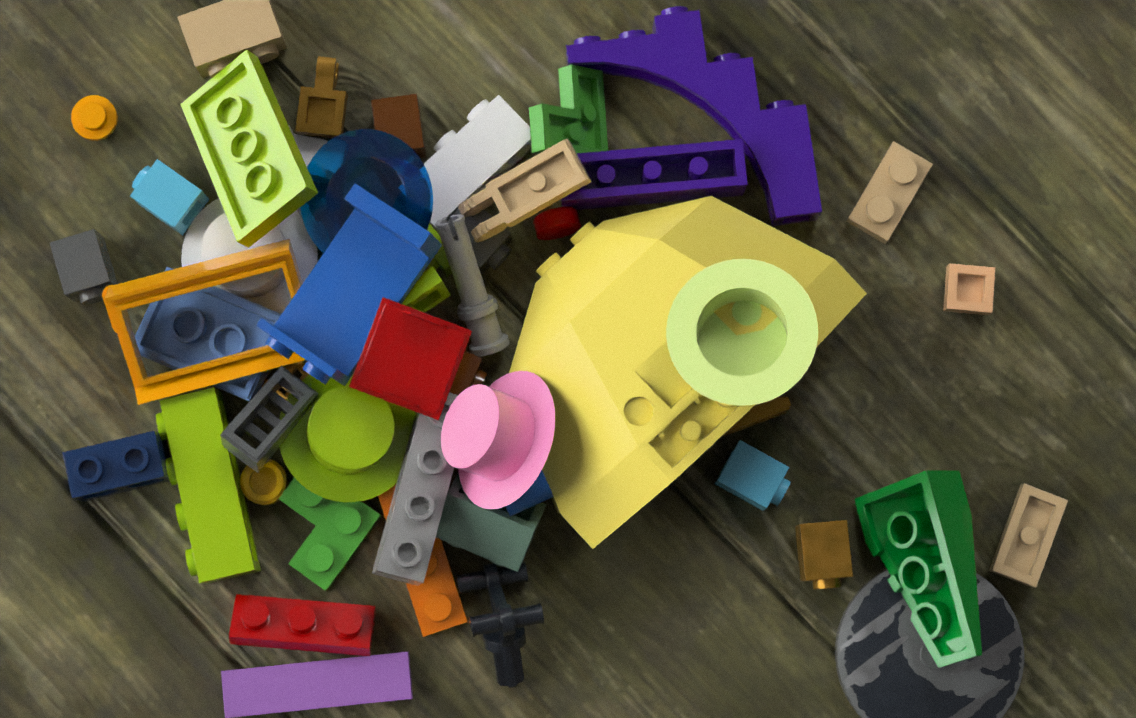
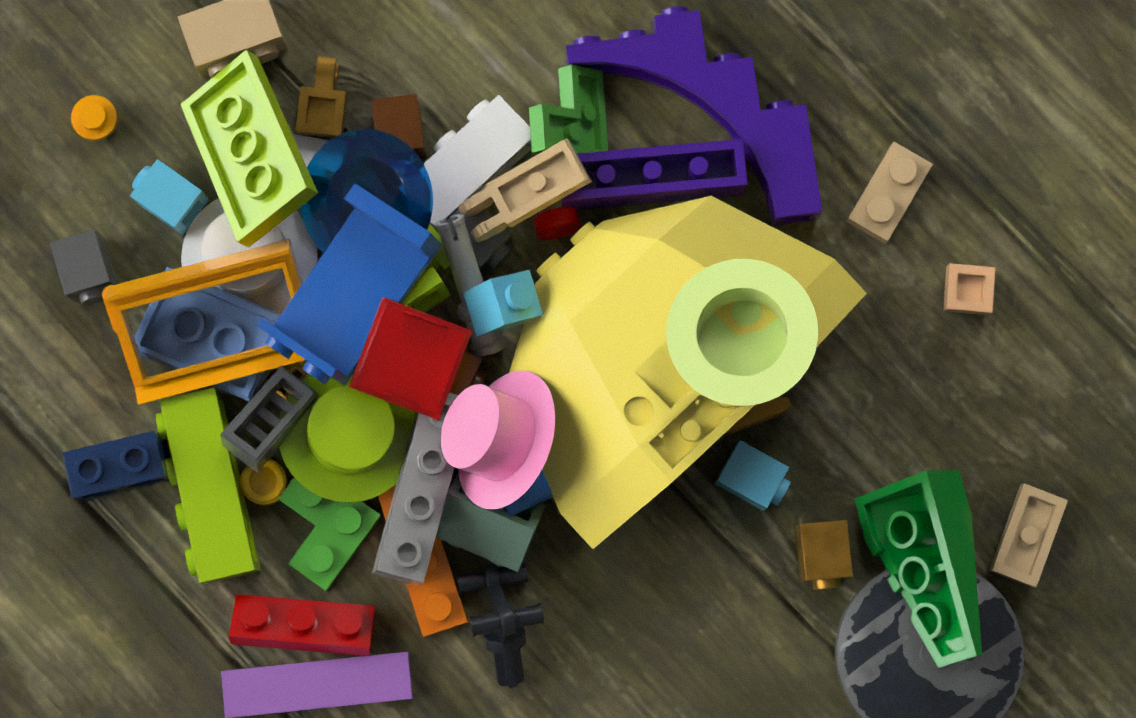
none -> medium azure brick [463,270,543,337]

